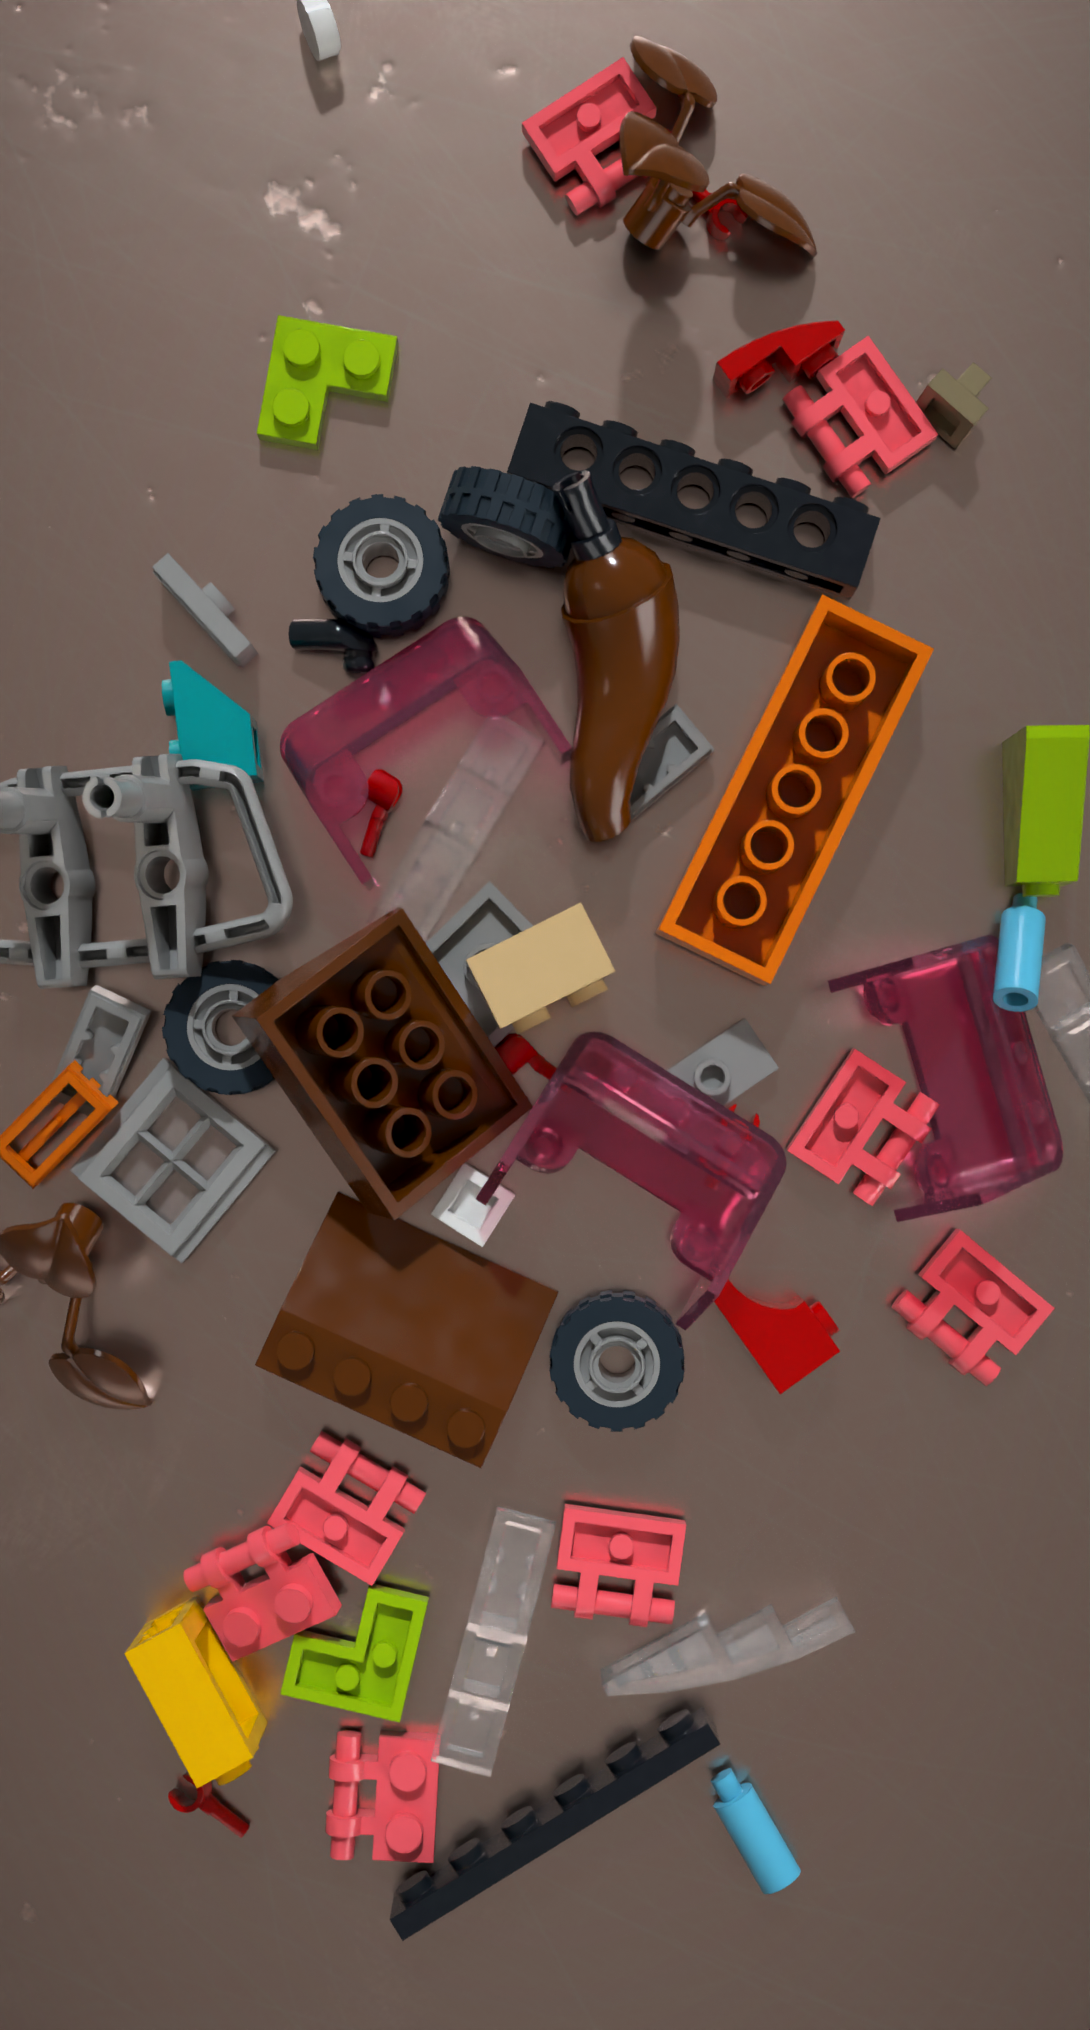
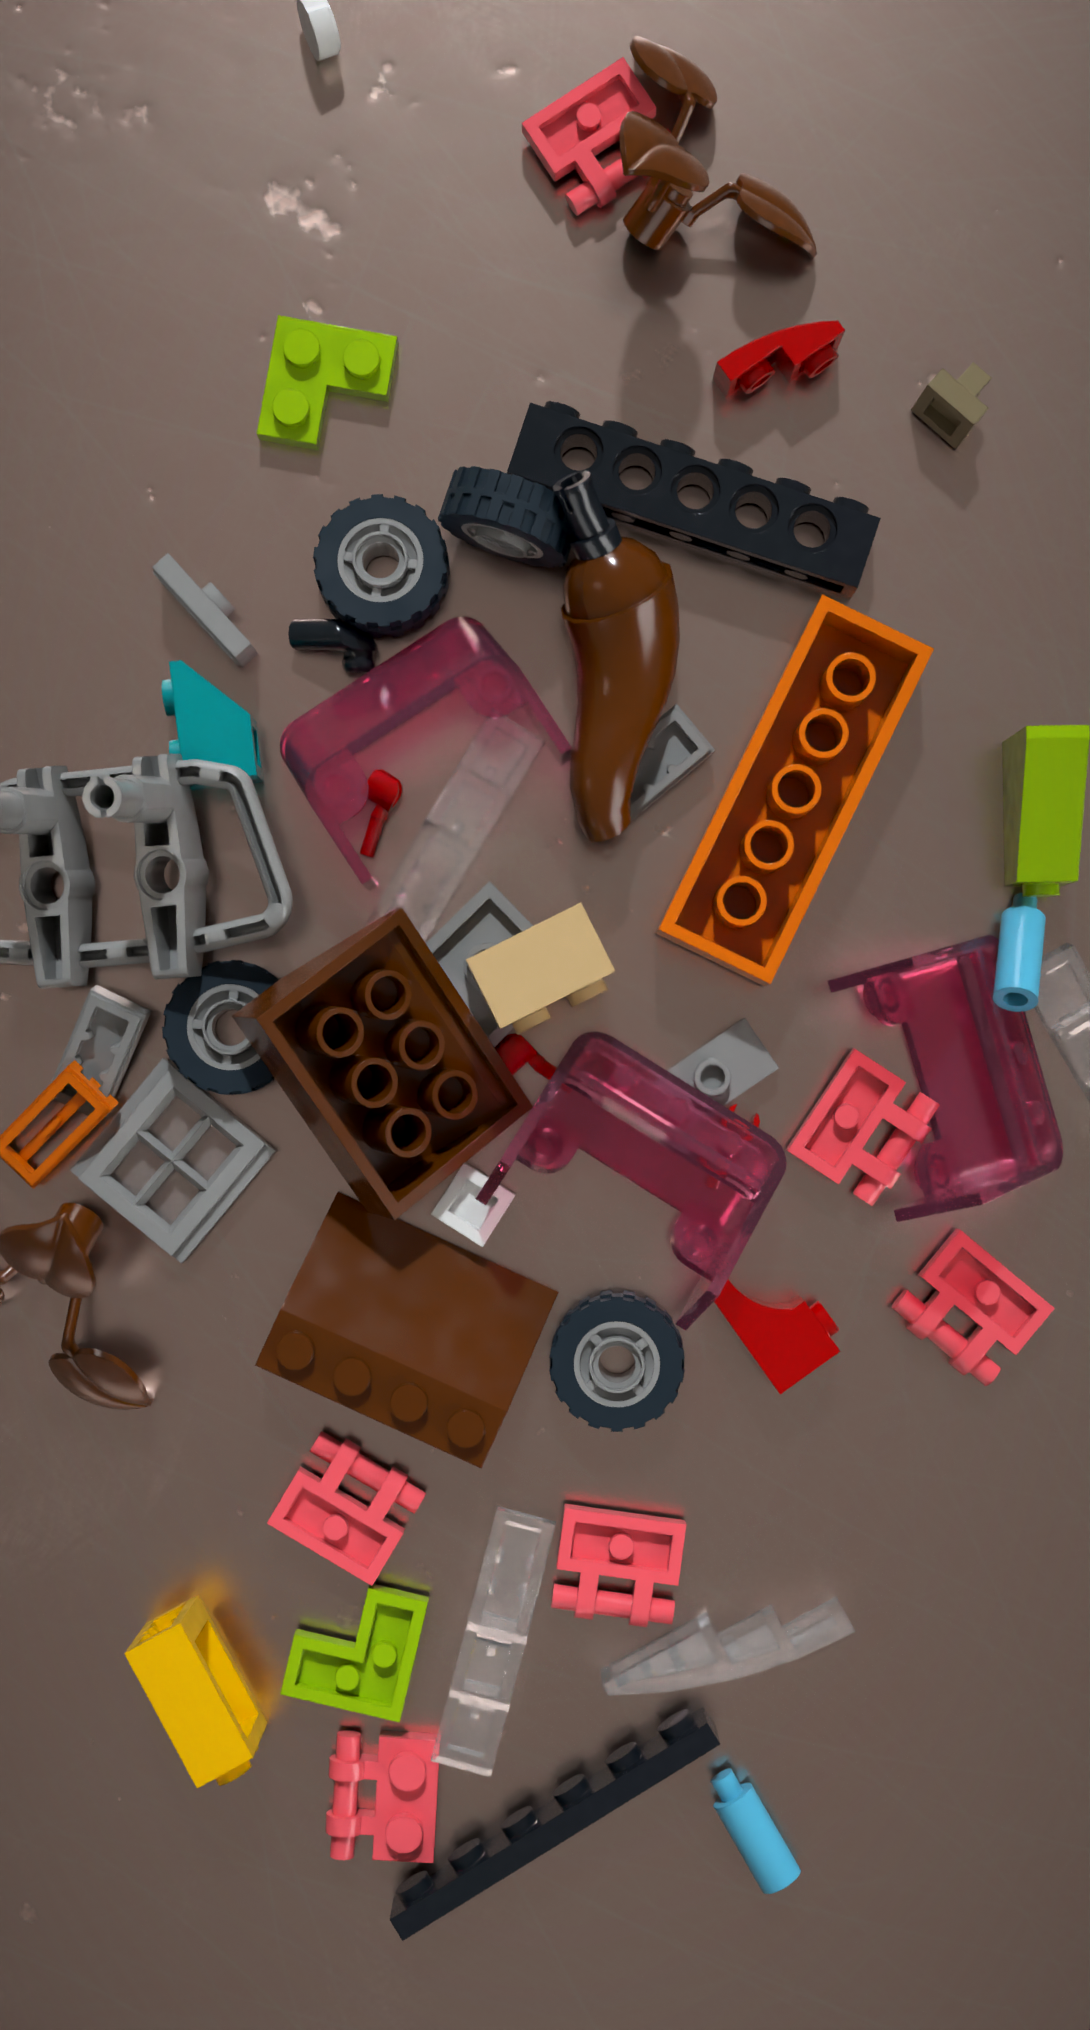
red hand [168,1772,250,1838] -> none
coral plate [183,1522,342,1662] -> none
red hand [692,189,747,240] -> none
coral plate [782,336,939,498] -> none

